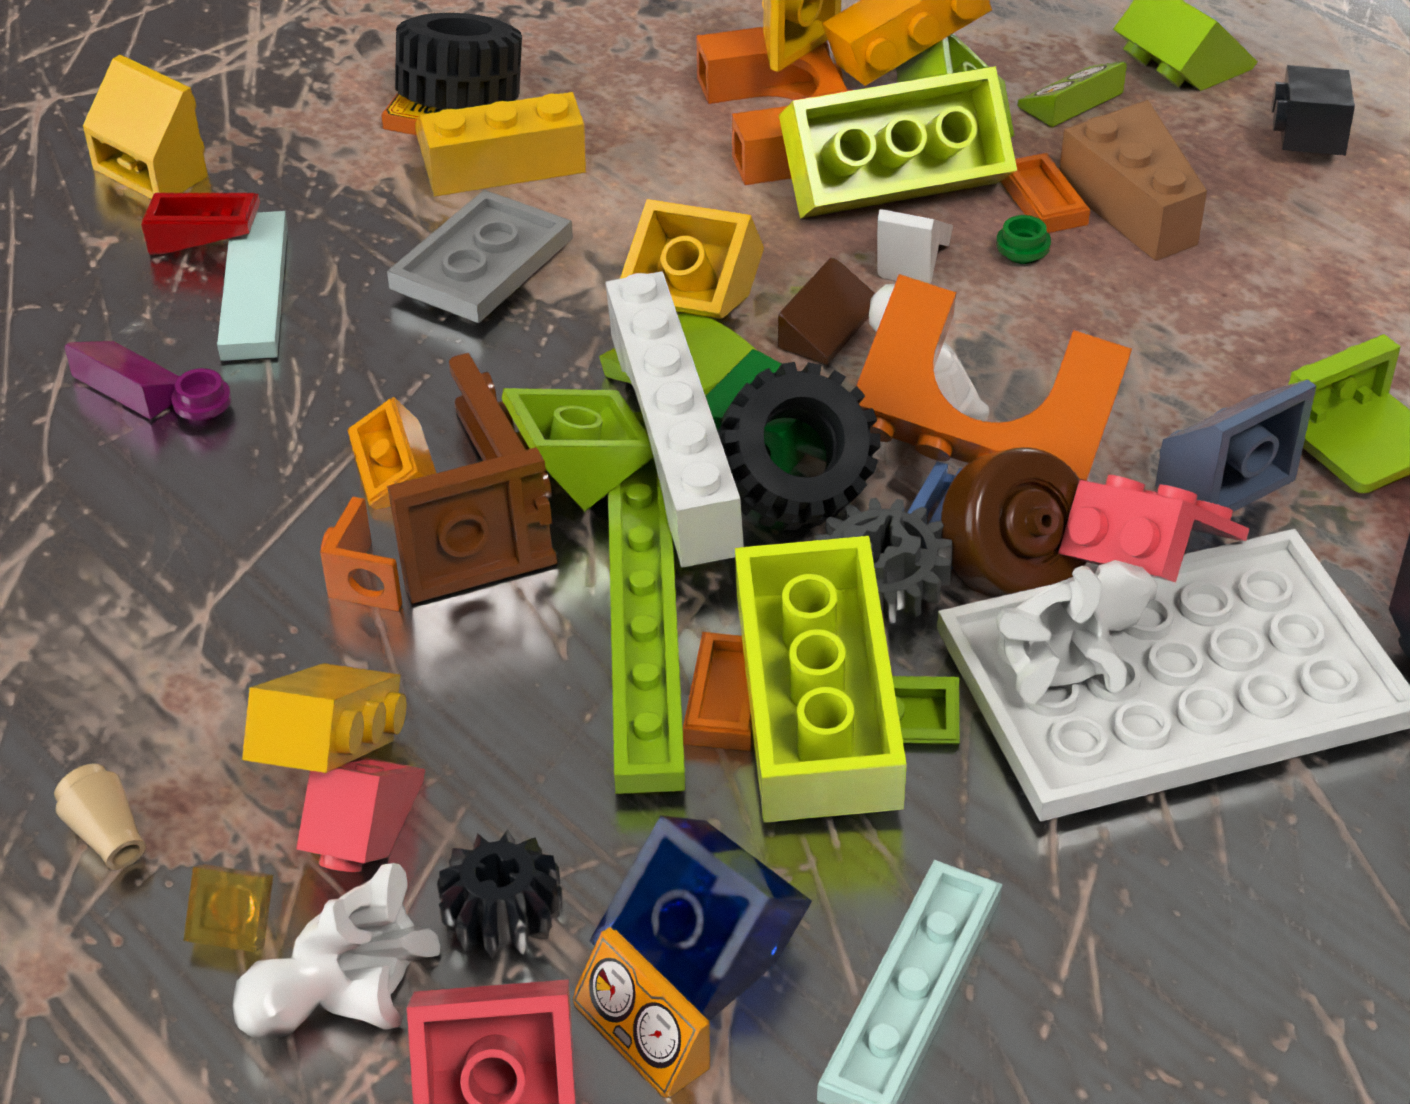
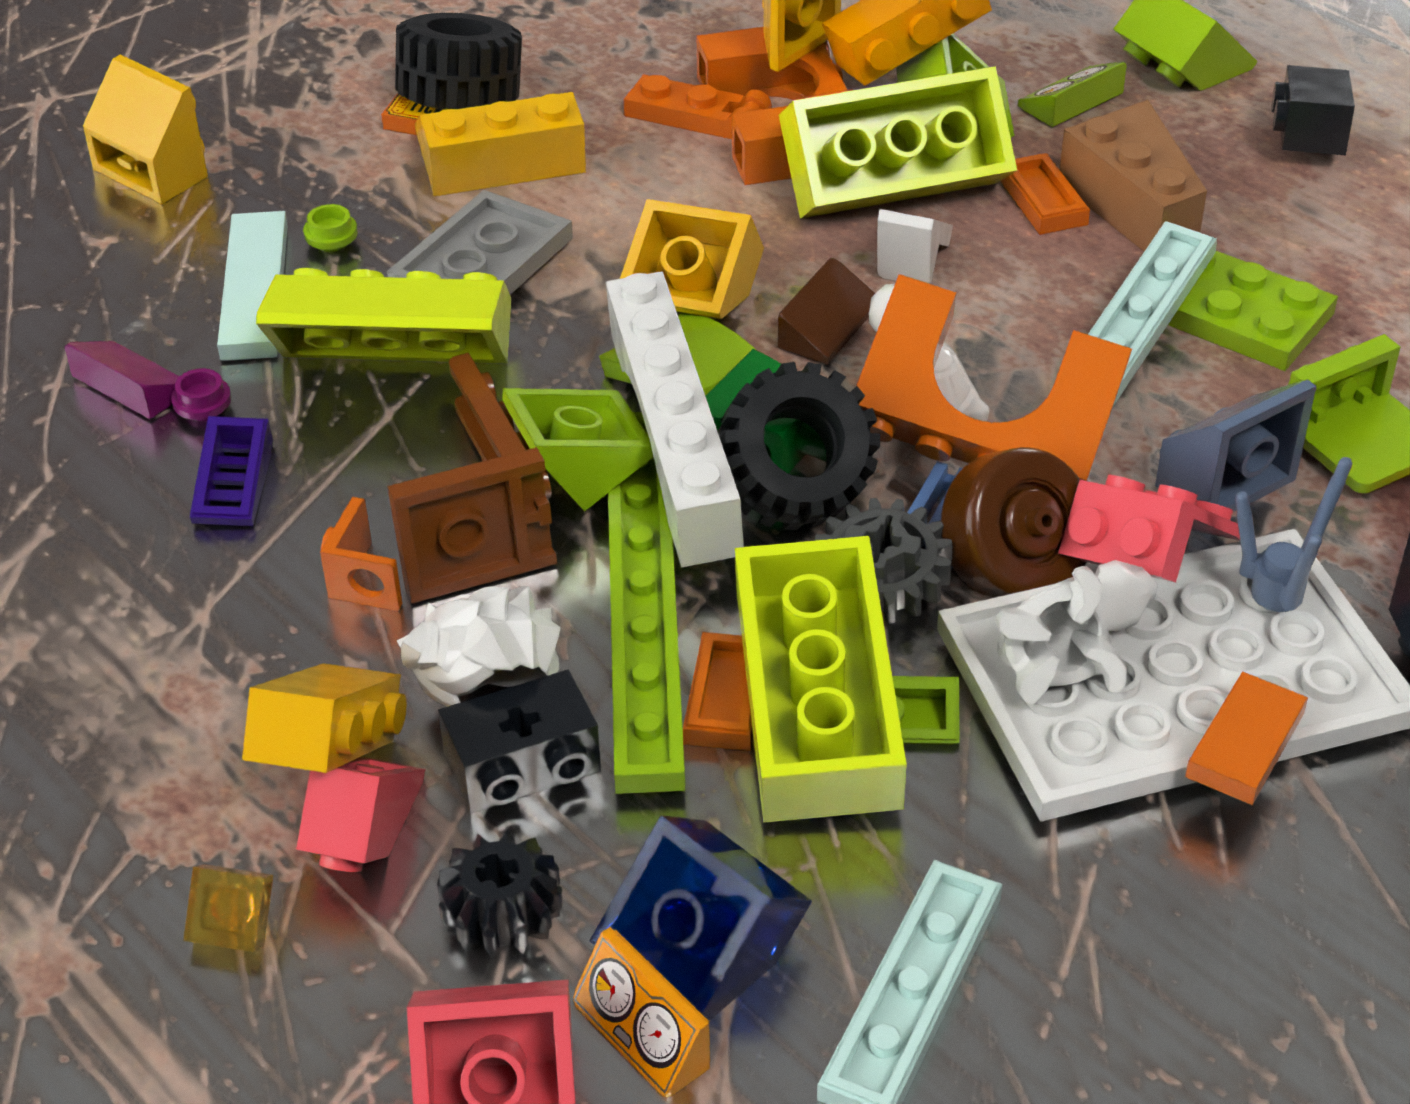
tan cone [54,764,146,870] -> none
red slope [141,193,261,255] -> none
white animal [232,863,440,1039] -> none
light orange slope [347,397,436,510] -> none
green plate [996,215,1051,264] -> none
none -> dark purple slope [190,416,273,526]
none -> neon yellow slope [256,268,511,363]
none -> lime plate [303,204,358,252]
none -> white hair [397,586,561,707]
none -> black brick [438,669,601,814]
none -> orange plate [623,74,772,139]
none -> light aqua tile [1088,221,1217,406]
none -> lime plate [1168,251,1338,371]
none -> orange tile [1185,671,1308,805]
none -> sand blue plant [1235,457,1352,612]

